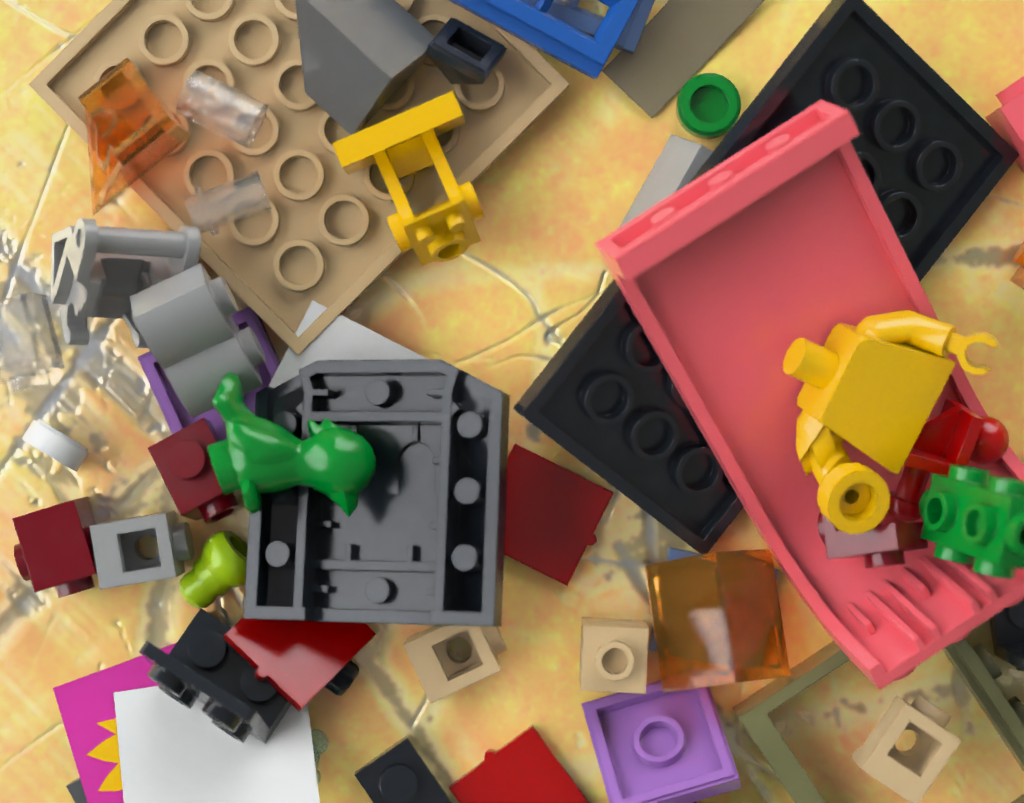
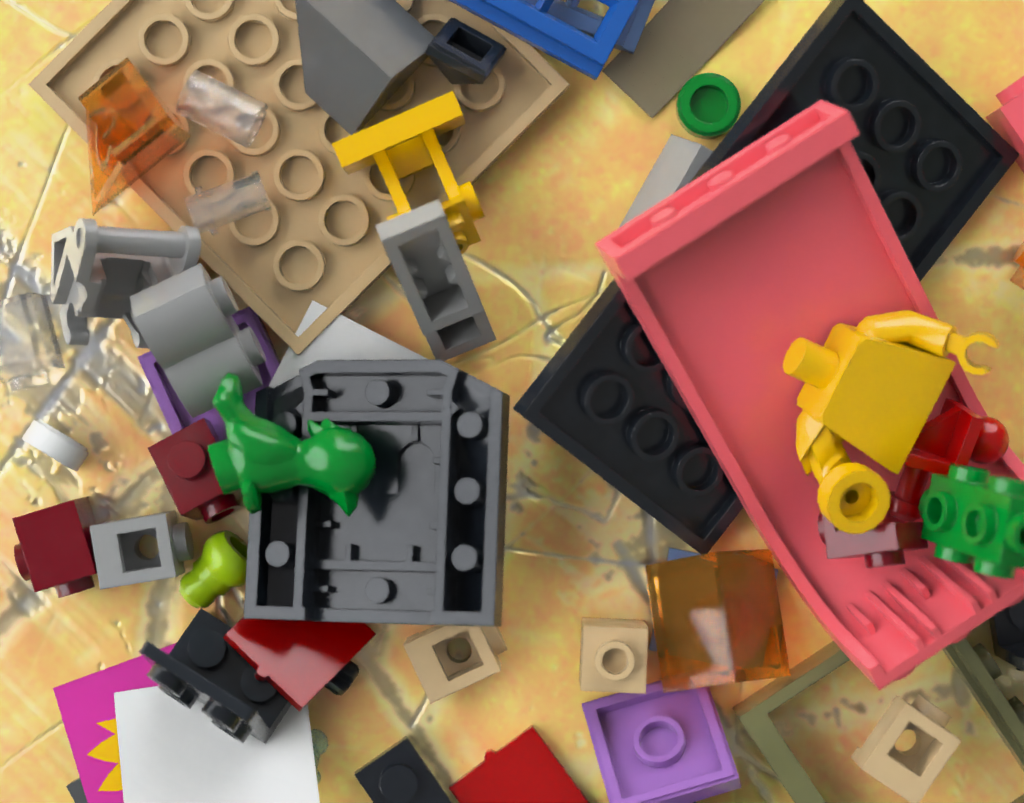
red piece [504,443,614,586] -> none
none -> light grey slope [375,199,497,361]

